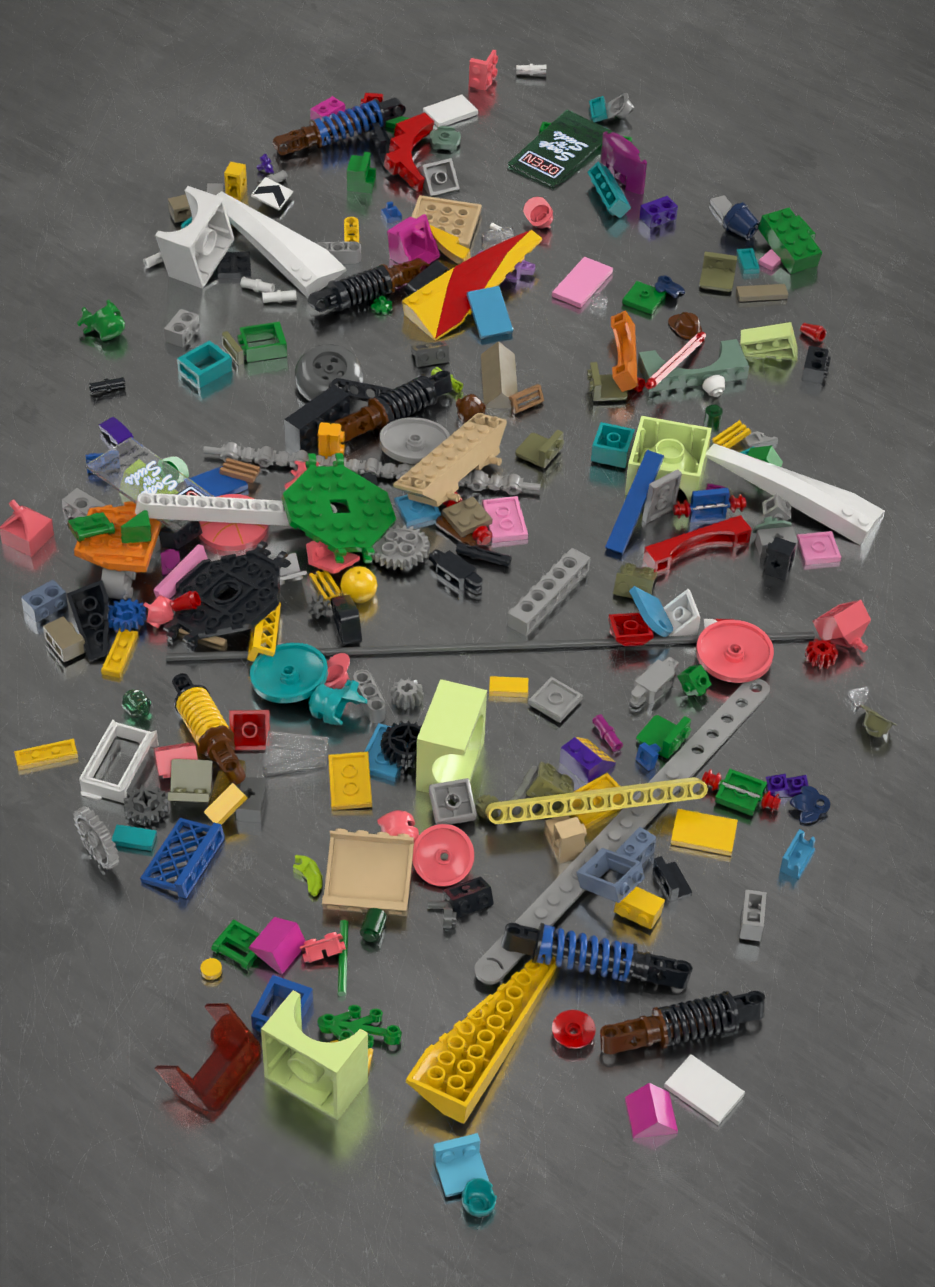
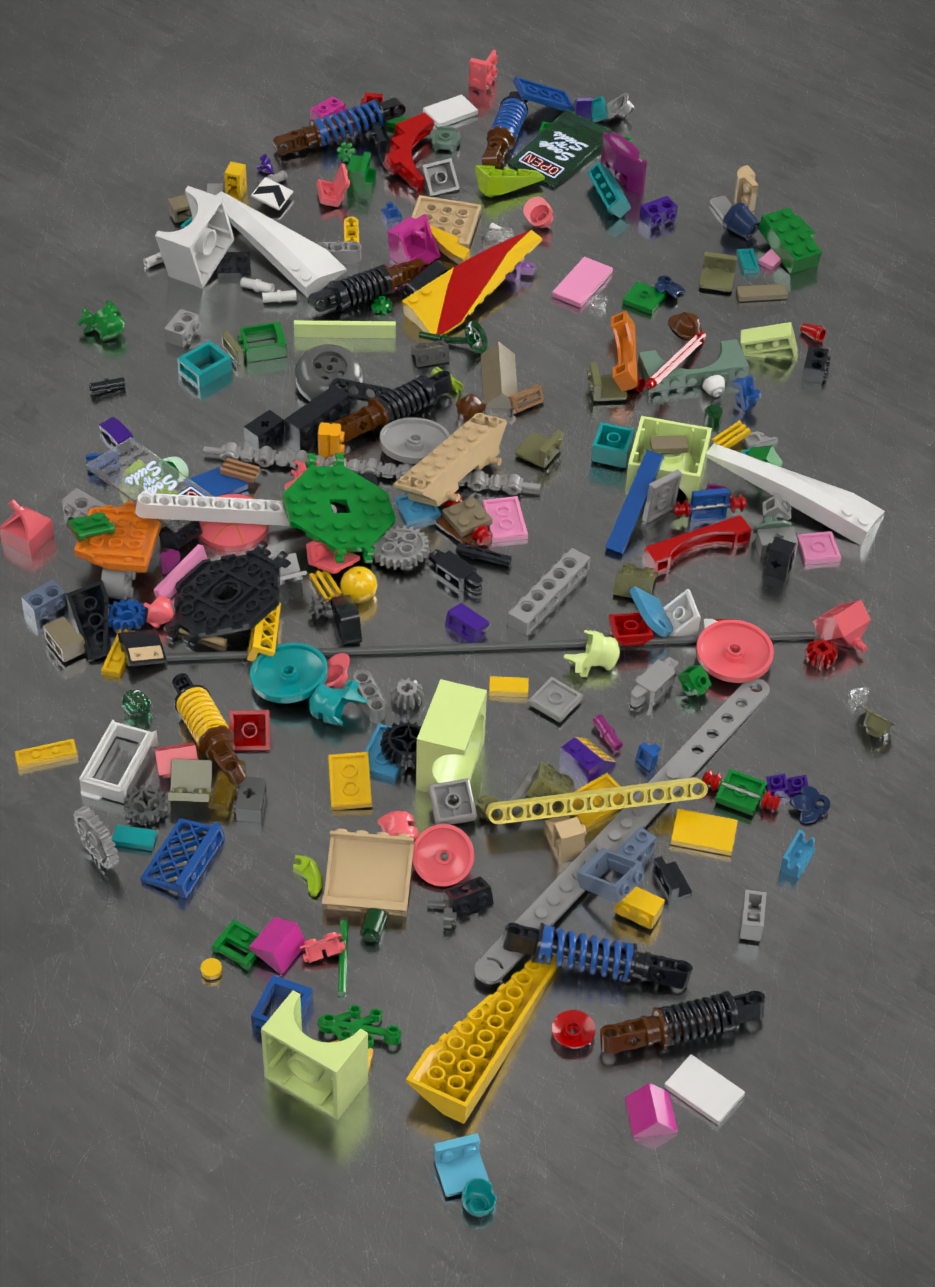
green slope [121,510,151,543] -> none
clear red windscreen [154,1003,262,1112] -> none
red cone [171,591,201,611] -> none
yellow tile [204,783,248,825] -> none
clear wedge [263,731,329,777] -> none
dark azure tile [467,286,513,339] -> none
white pin [516,64,546,76] -> none
green bracket [636,715,692,759] -> none
none -> black slope [118,629,166,667]
none -> black brick [244,409,285,449]
none -> yellowish green tile [294,320,396,338]
none -> coral bracket [316,163,350,207]
none -> green plant [336,142,356,162]
none -> dark green dish [418,321,488,354]
none -> dark purple hinge [445,603,490,643]
none -> lime wedge [475,165,545,197]
none -> piece [482,91,528,168]
none -> blue tile [513,77,575,113]
none -> yellowish green piece [563,630,620,677]
none -> dark purple slope [573,97,592,119]
none -> dark tan tile [650,435,688,453]
none -> blue hips [733,375,761,411]
none -> tan brick [734,165,758,211]

